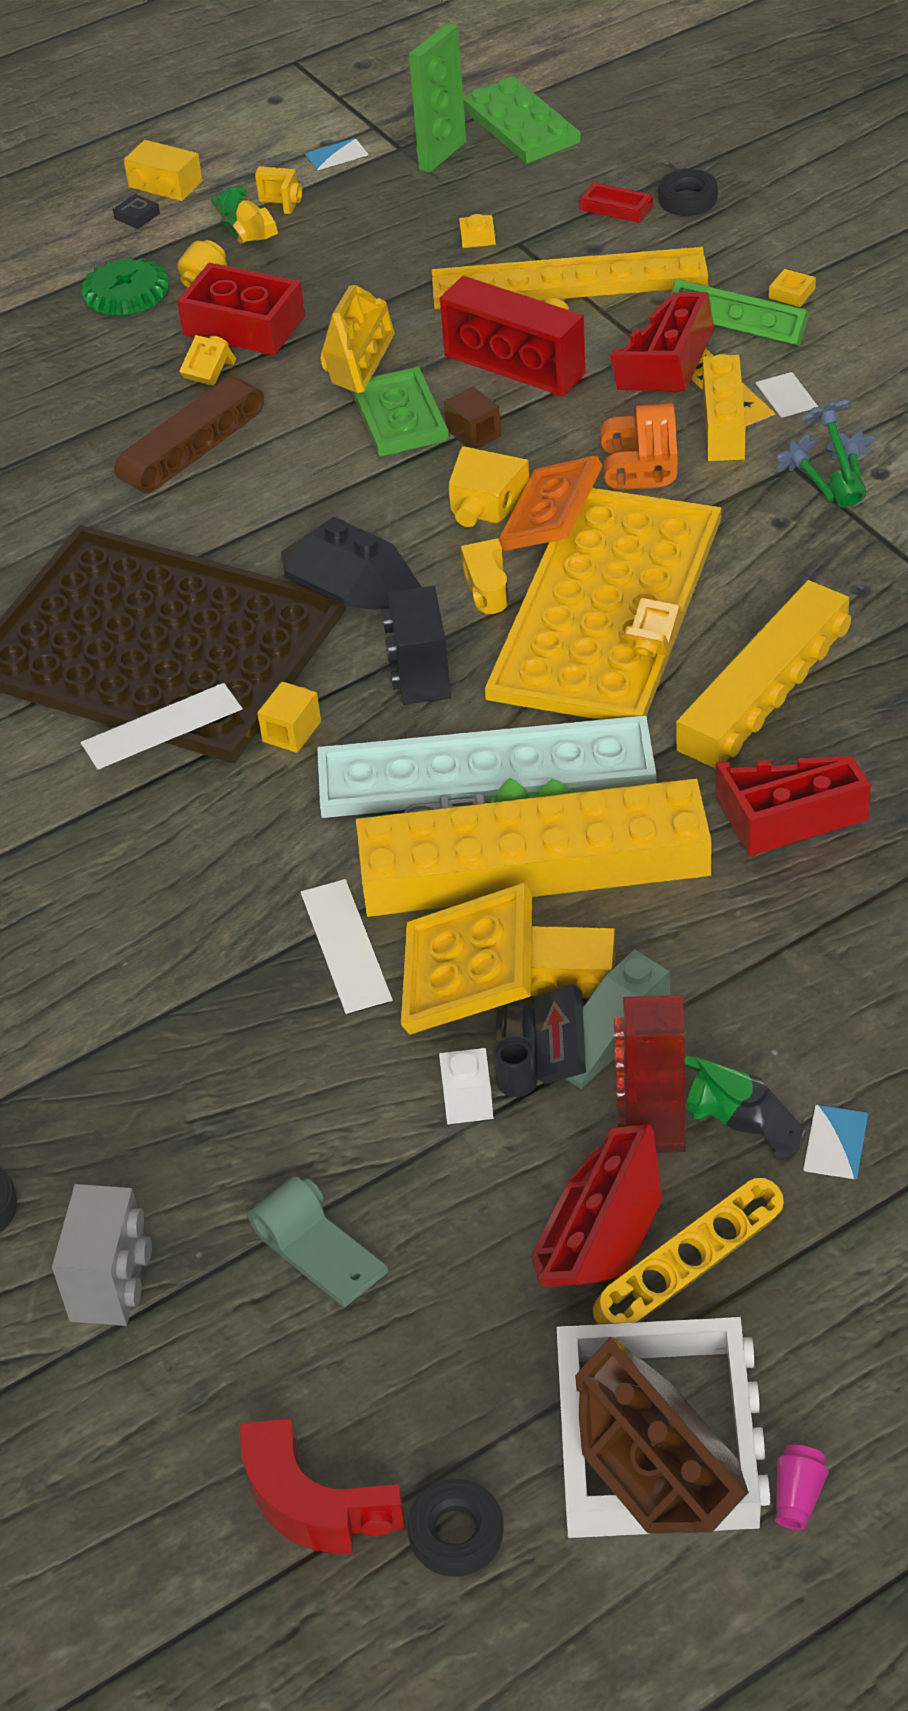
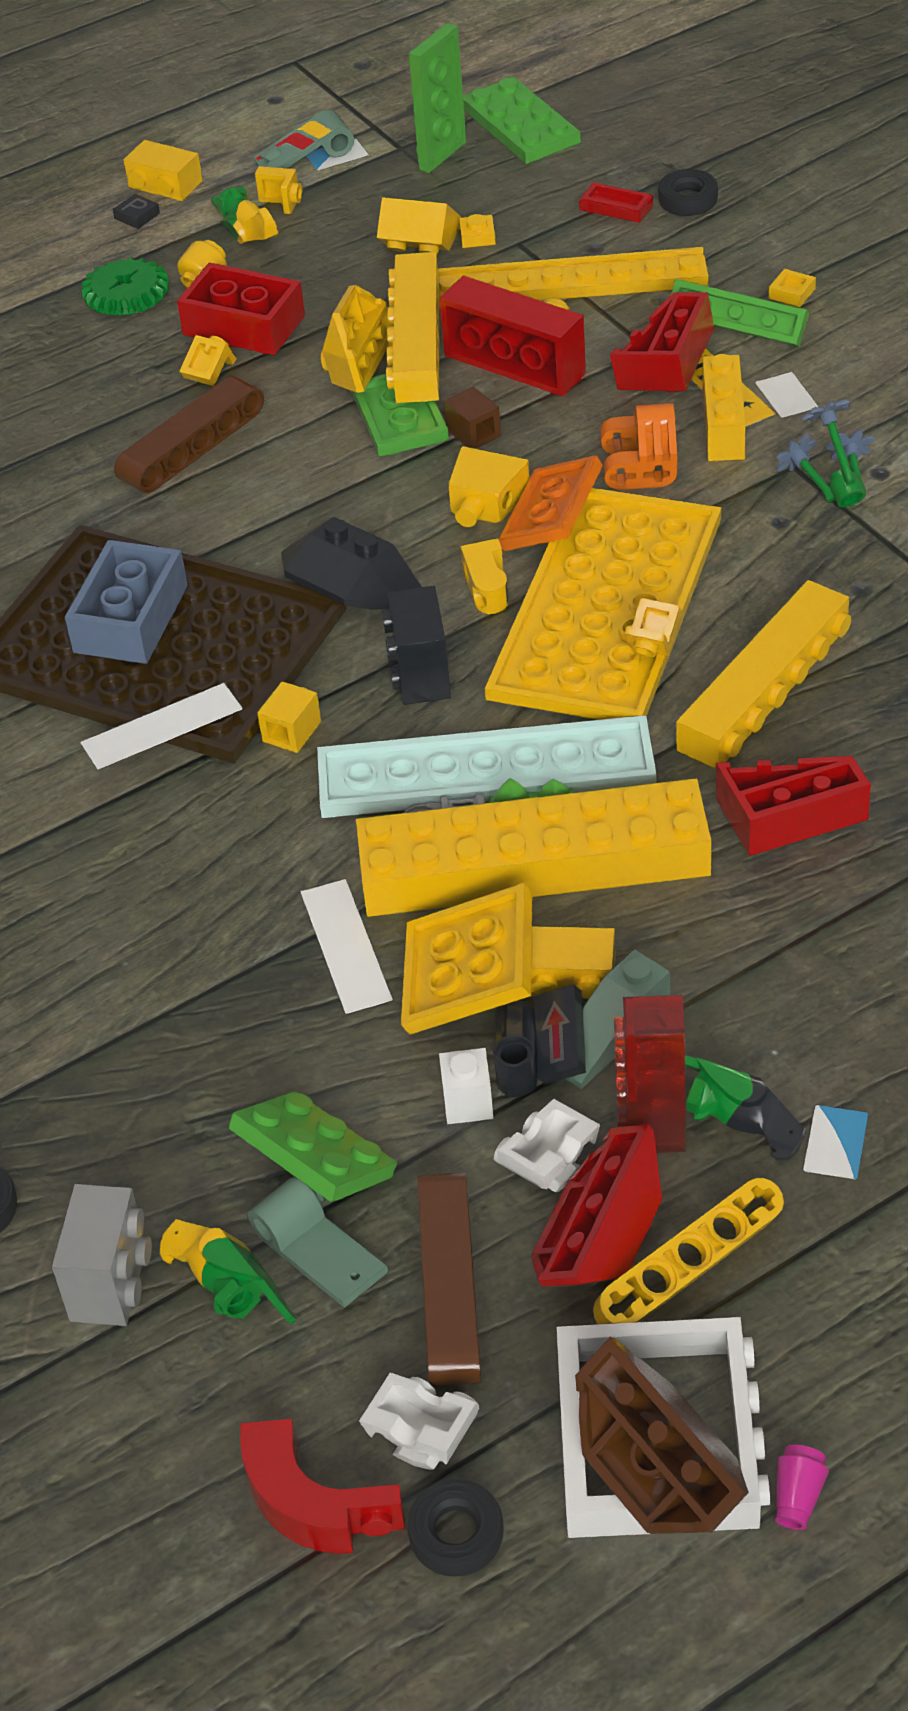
none -> sand blue brick [65,540,188,664]
none -> green animal [160,1219,297,1325]
none -> bright green plate [228,1091,397,1203]
none -> sand green door [253,110,354,169]
none -> white cylinder [359,1372,479,1470]
none -> yellow slope [377,198,462,255]
none -> yellow brick [386,252,439,403]
none -> reddish brown beam [418,1172,481,1387]
none -> white cylinder [494,1099,600,1192]

